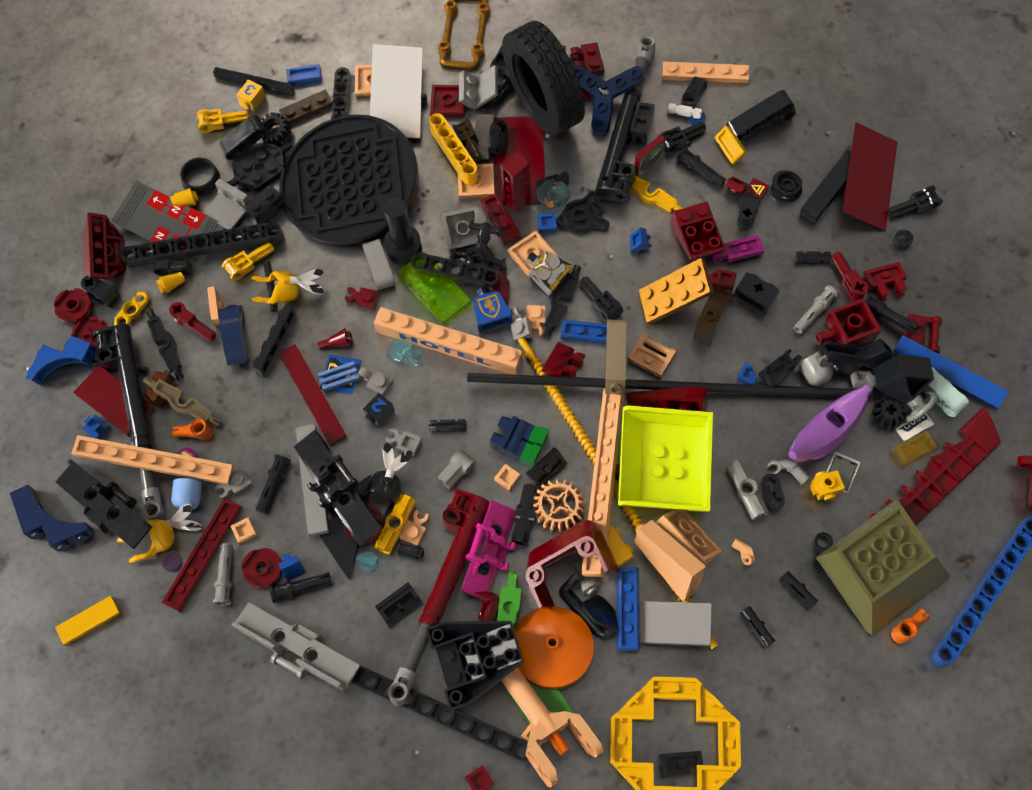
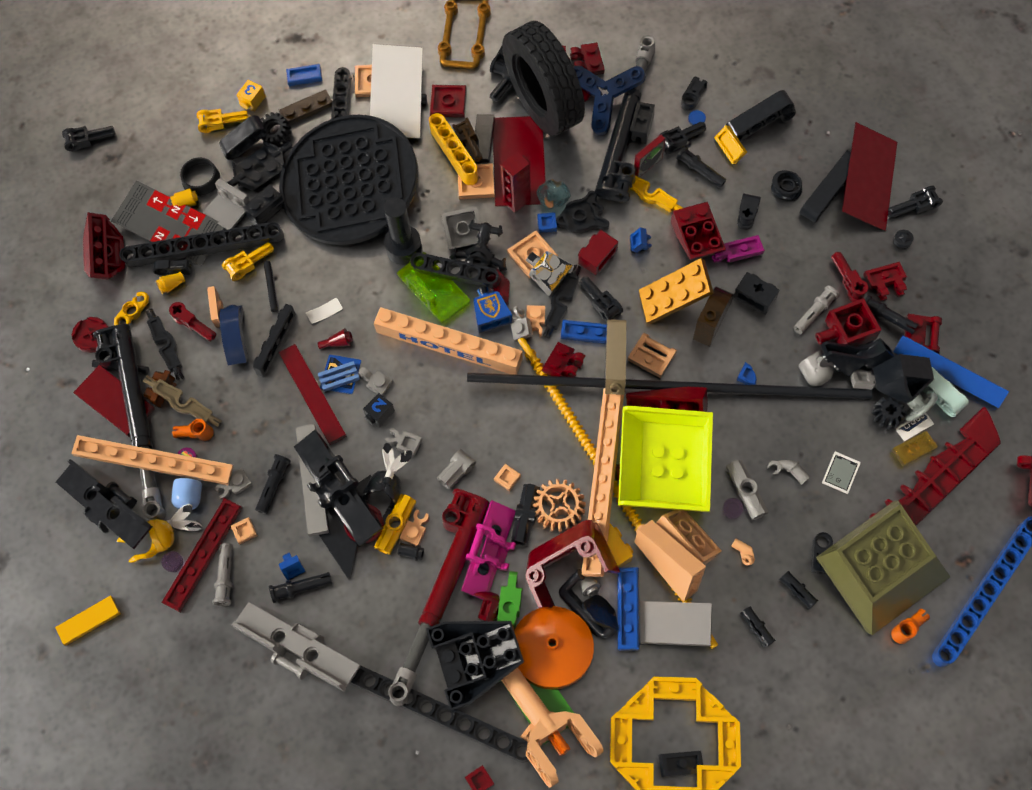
dark blue arch [10,485,94,551] -> none
blue arch [25,335,97,385] -> none
dark red plate [54,288,94,325] -> none
black piece [81,275,119,307] -> none
blue tile [82,414,111,439] -> none
black axle [213,67,294,94] -> none
dark red plate [242,548,282,589] -> none
yellow hair [251,269,324,304] -> none
dark red plate [345,287,380,310] -> none
clear light blue plate [356,552,378,572] -> none
light grey beam [362,239,395,290] -> none
black hinge [375,582,423,628] -> none
clear light blue plate [386,338,422,366] -> none
black axle [429,419,467,431] -> none
light grey bracket [459,65,498,110] -> none
dark red tile [480,193,521,245] -> none
black piece [487,120,508,156] -> none
dark blue hips [490,416,549,467] -> none
black plate [526,448,567,488] -> none
black axle [535,171,569,190] -> none
light nougat plate [662,61,749,84] -> none
white axle [668,103,702,119] -> none
dark red tile [709,269,737,291] -> none
dark red plate [726,176,748,194] -> none
dark red tile [744,178,769,201] -> none
black hinge [758,349,803,387] -> none
black beam [761,474,785,512] -> none
medium lavender piece [788,384,873,463] -> none
black axle [794,251,832,262] -> none
yellow brick [810,470,845,501] -> none
none -> black connector [62,126,115,152]
none -> white sticker [306,298,343,324]
none -> dark red brick [578,230,618,276]
none -> clear purple tile [723,498,744,519]

